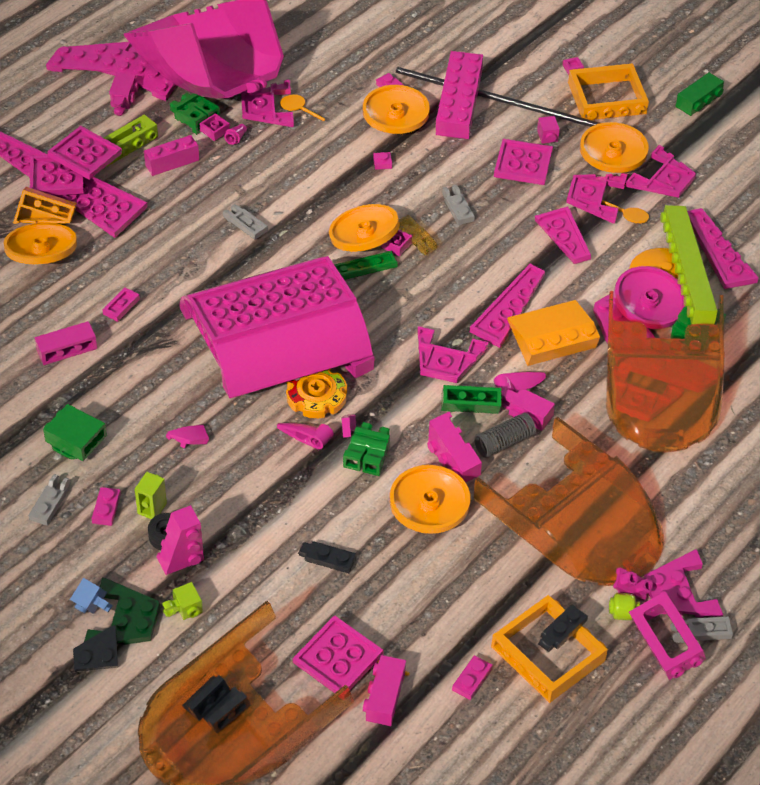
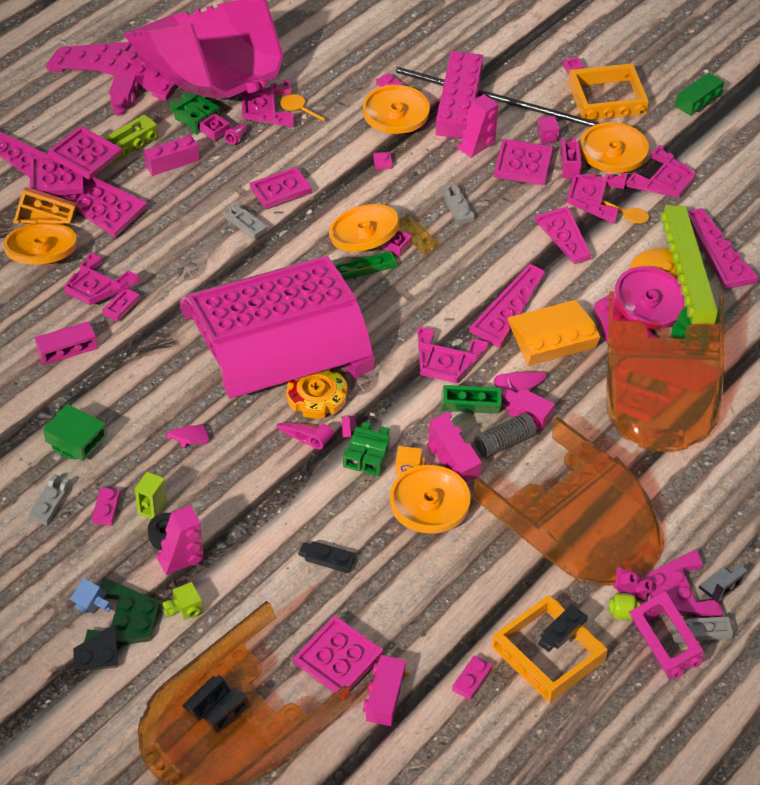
none -> dark pink wing [63,252,141,305]
none -> dark pink plate [250,167,312,209]
none -> light orange brick [395,446,425,474]
none -> dark pink wedge [457,94,499,158]
none -> dark pink hinge [560,138,581,179]
none -> panel [698,566,748,603]

